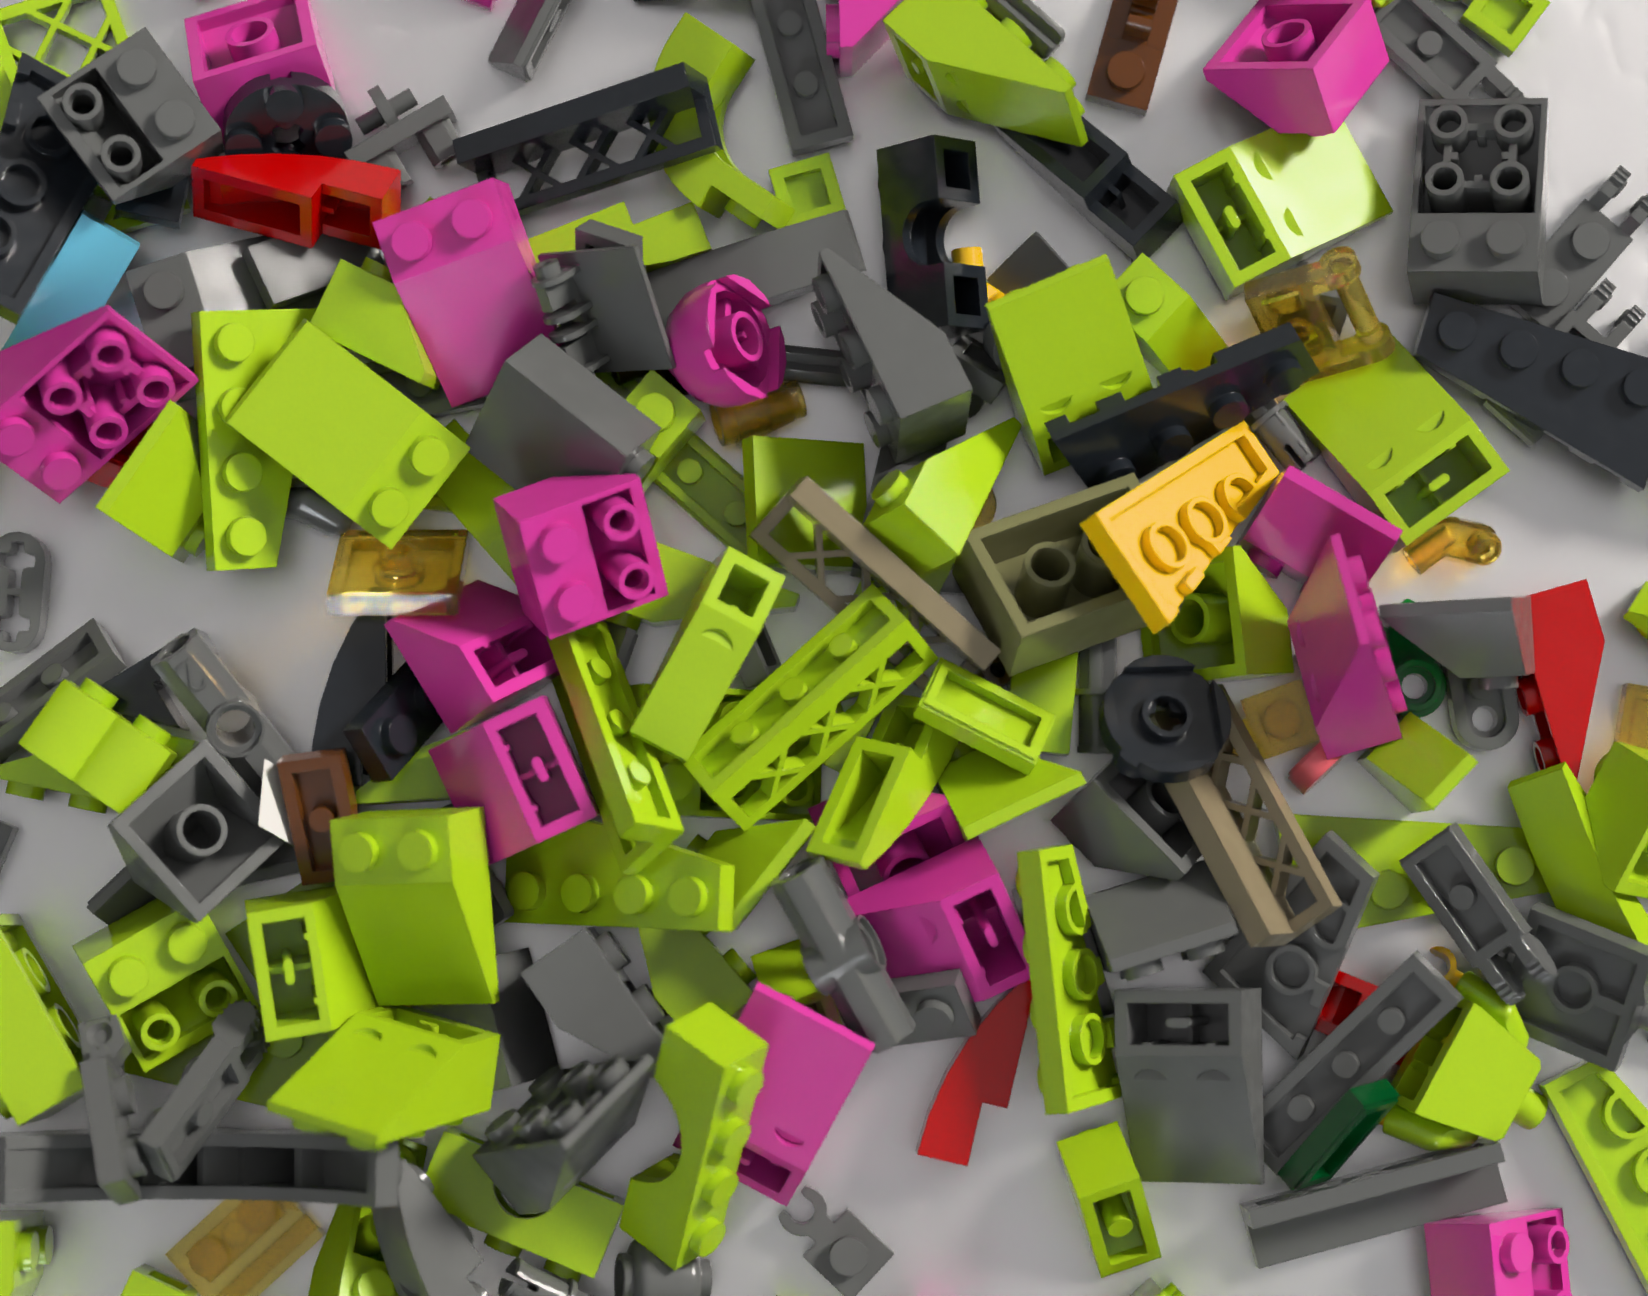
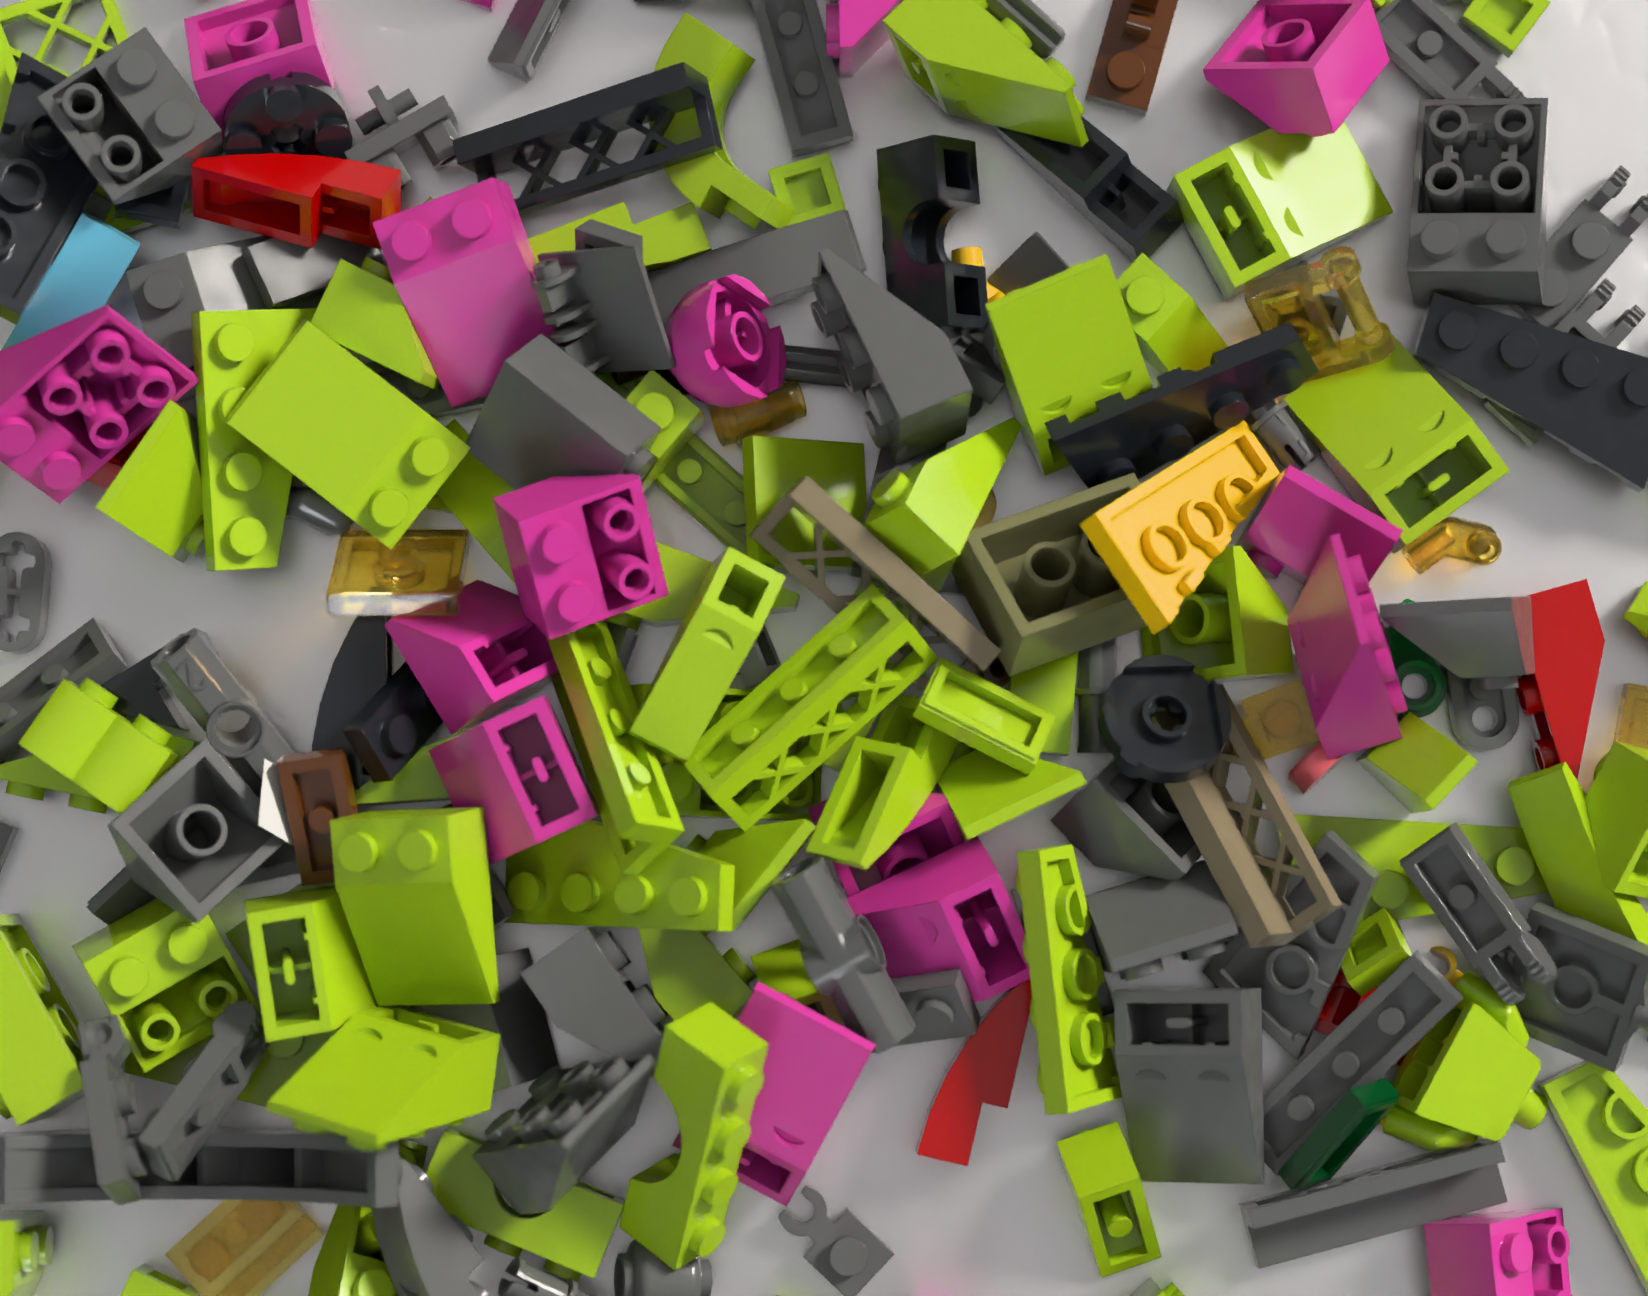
none -> lime plate [1341,907,1412,997]

